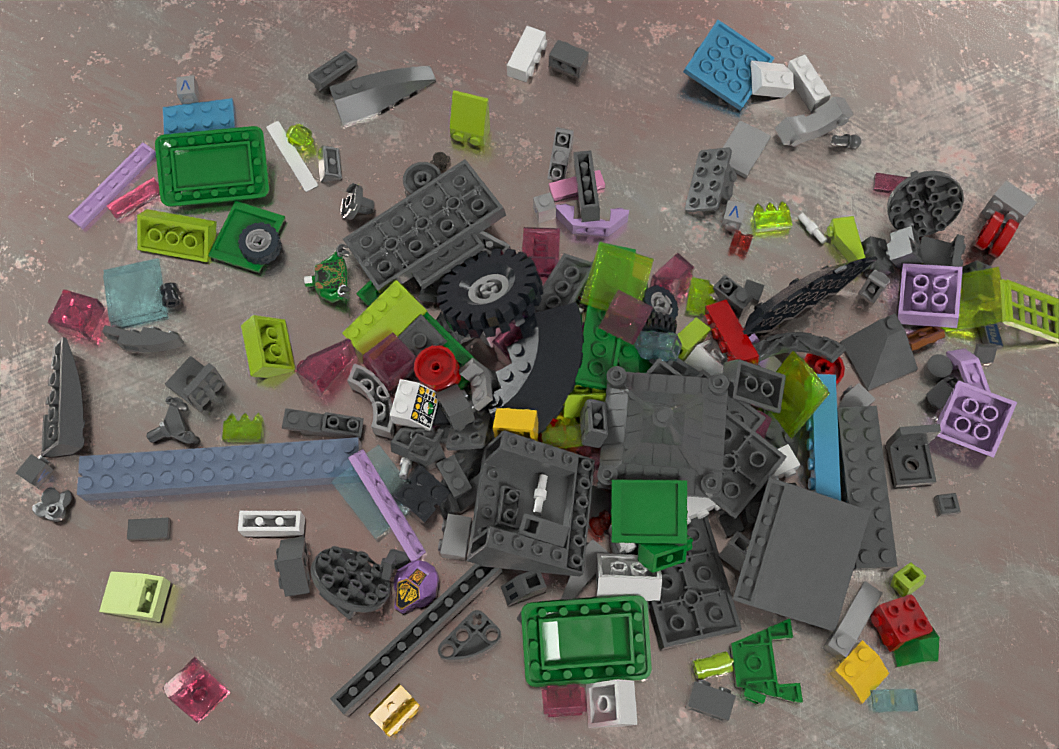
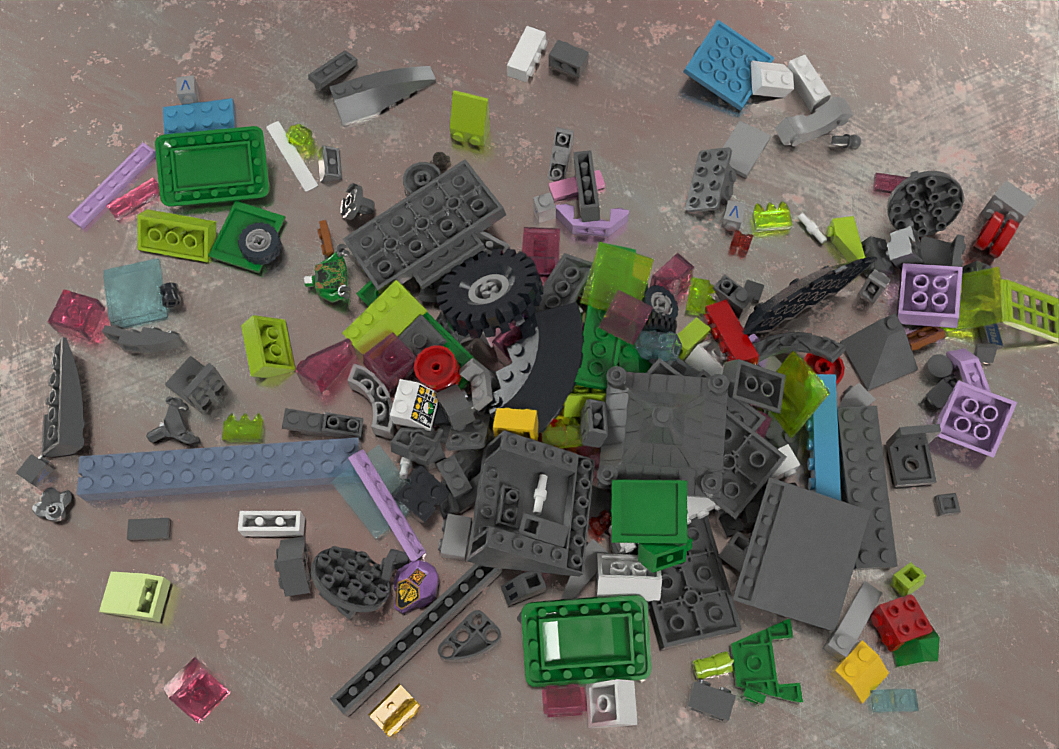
none -> dark orange plate [317,220,335,257]

